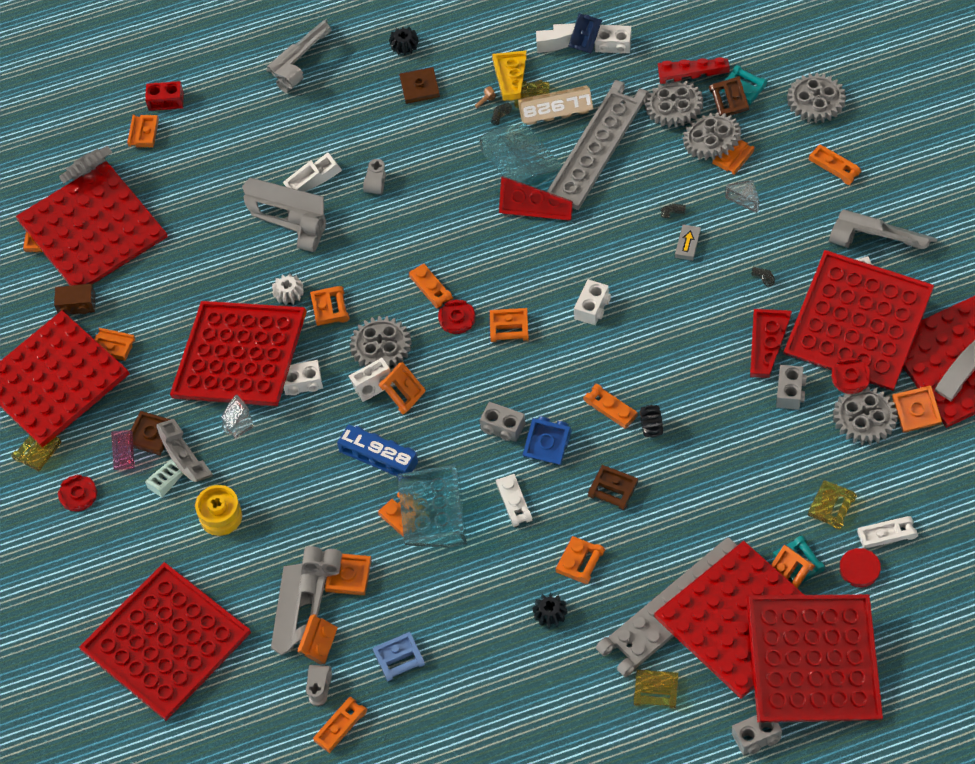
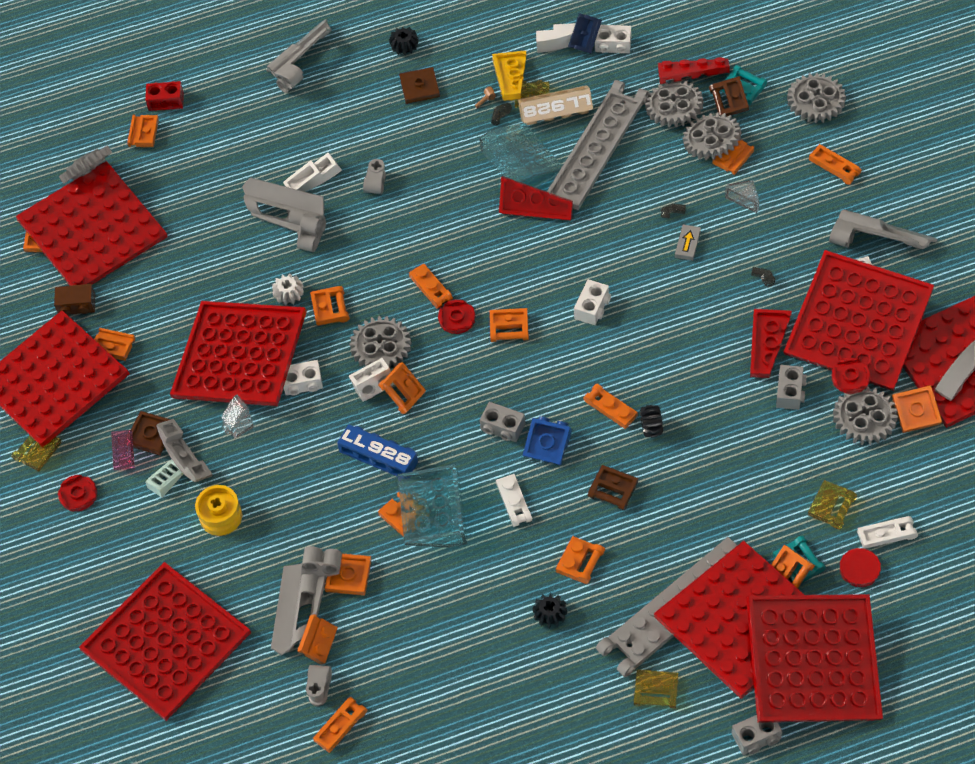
medium blue plate [372,632,425,682] -> none

